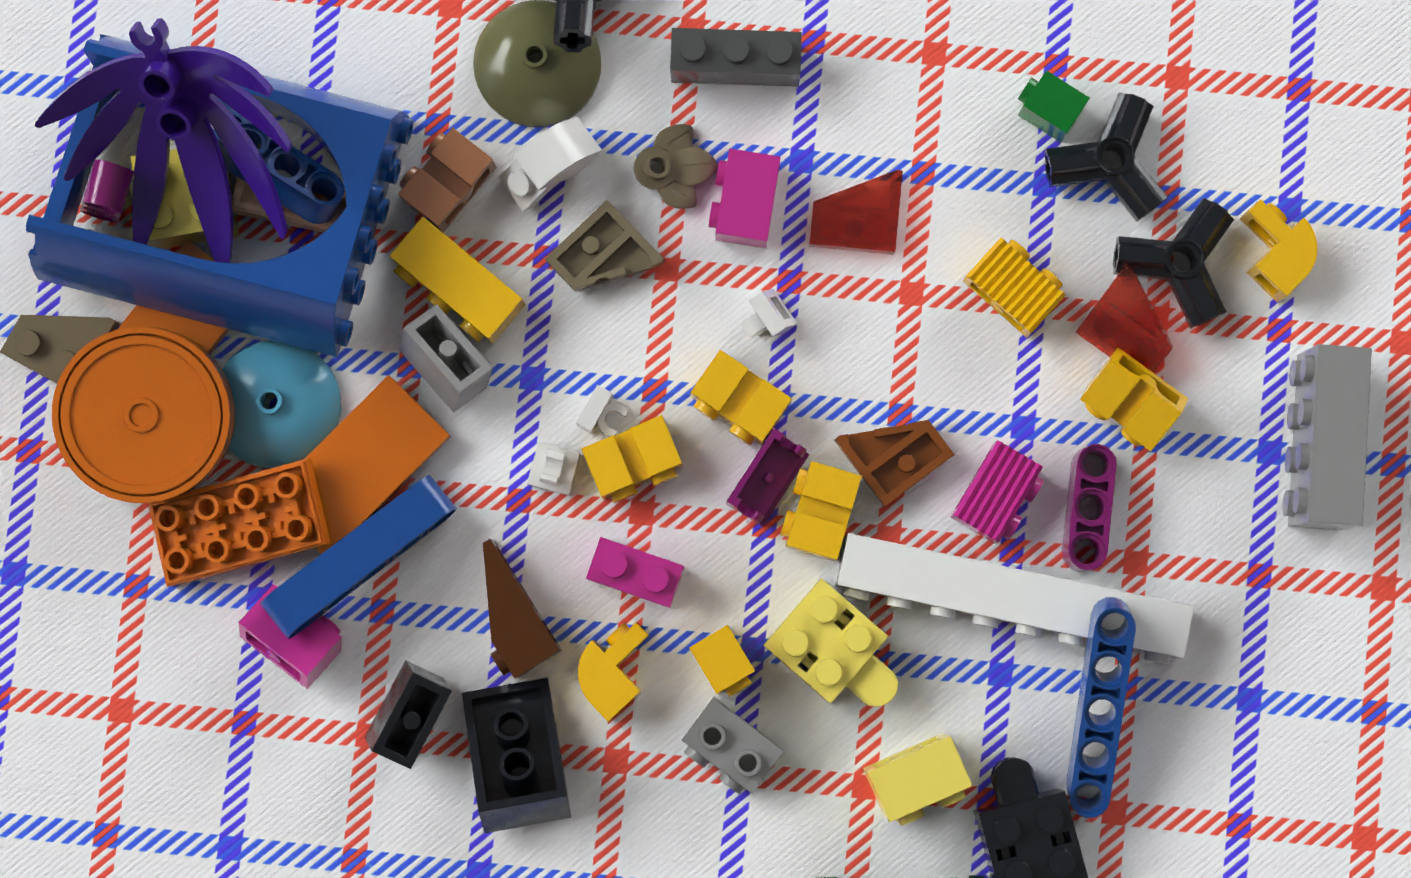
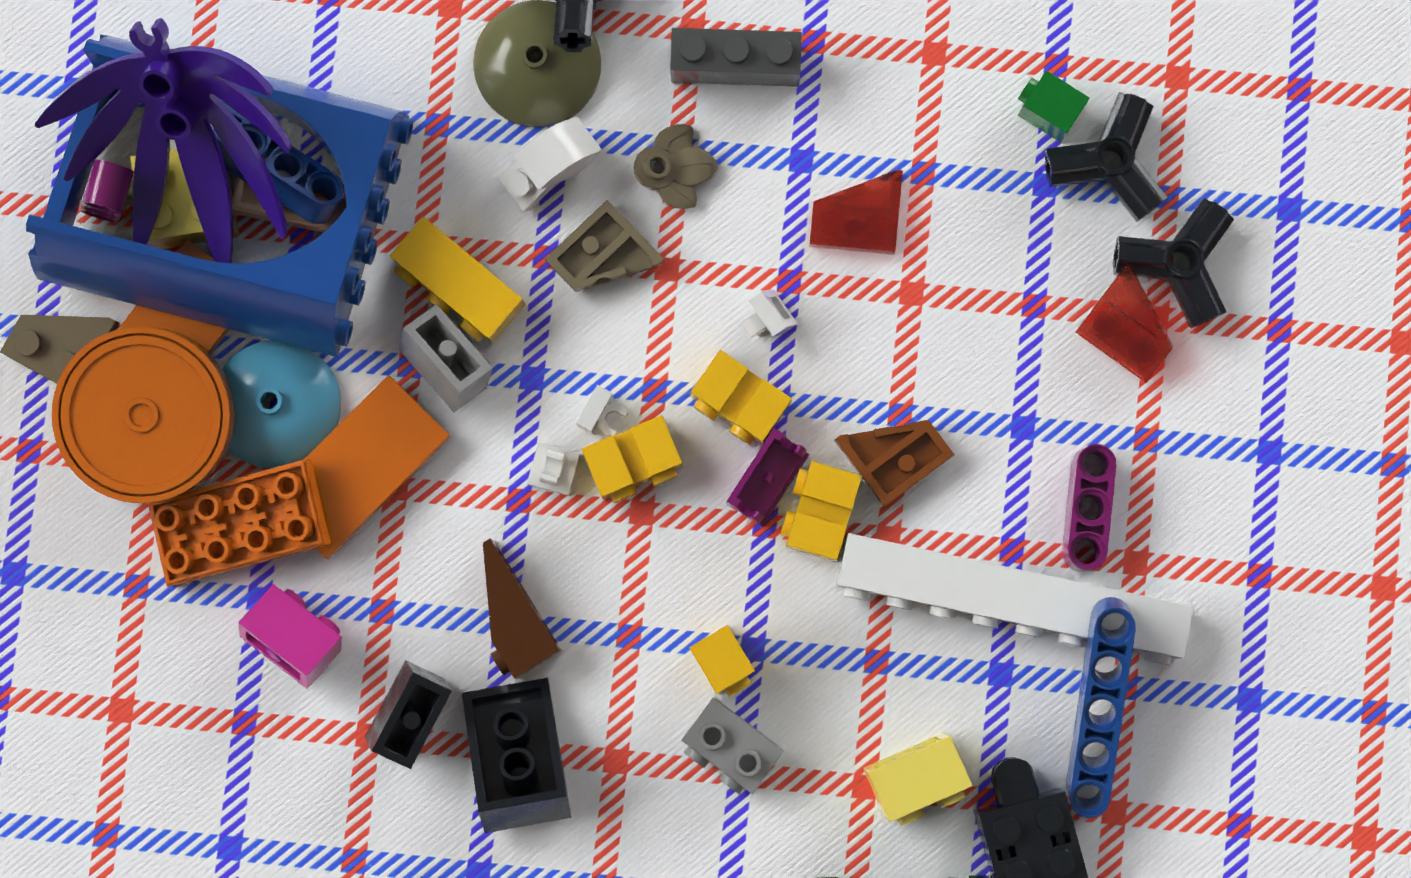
blue beam [260,475,457,639] -> none
nougat brick [398,127,497,233] -> none
yellow brick [578,622,650,722] -> none
dark pink brick [586,537,685,608] -> none
dark pink brick [708,148,781,248] -> none
light yellow brick [763,578,898,707] -> none
dark pink brick [950,440,1044,544] -> none
yellow brick [963,238,1066,338] -> none
yellow brick [1080,347,1188,451] -> none
yellow brick [1239,199,1317,303] -> none
light grey brick [1282,344,1372,530] -> none

